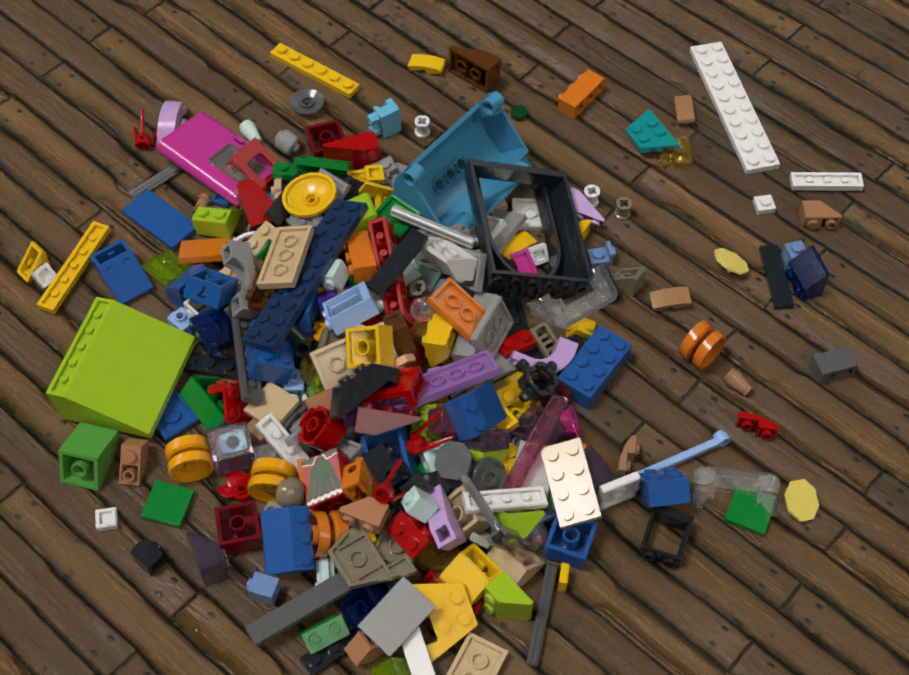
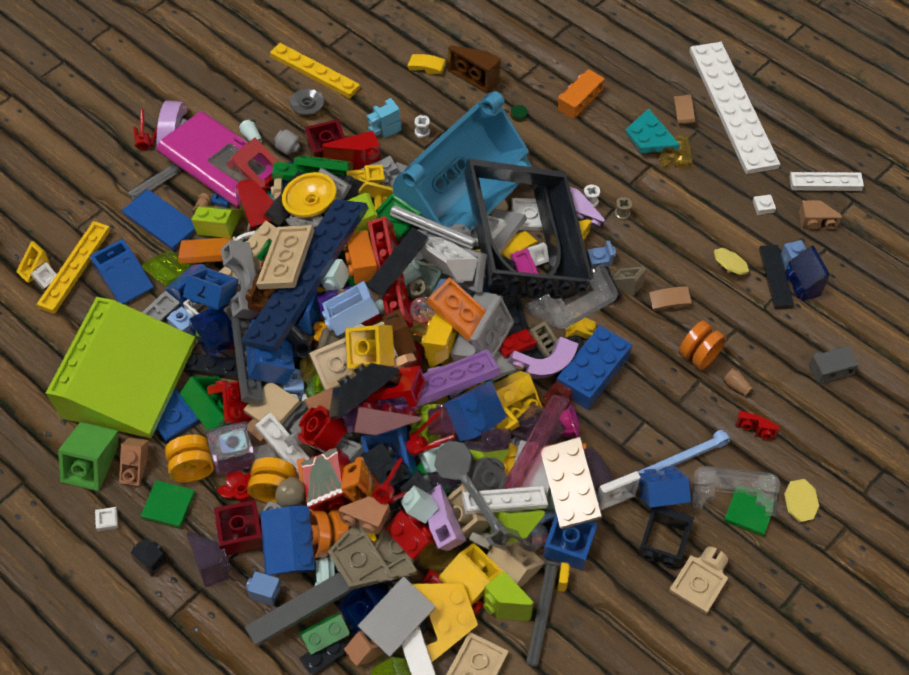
black piece [515,358,561,405] -> none
medium nougat slope [616,435,639,479] -> none
none -> light grey hinge [142,291,180,321]
none -> tan plate [669,547,728,615]

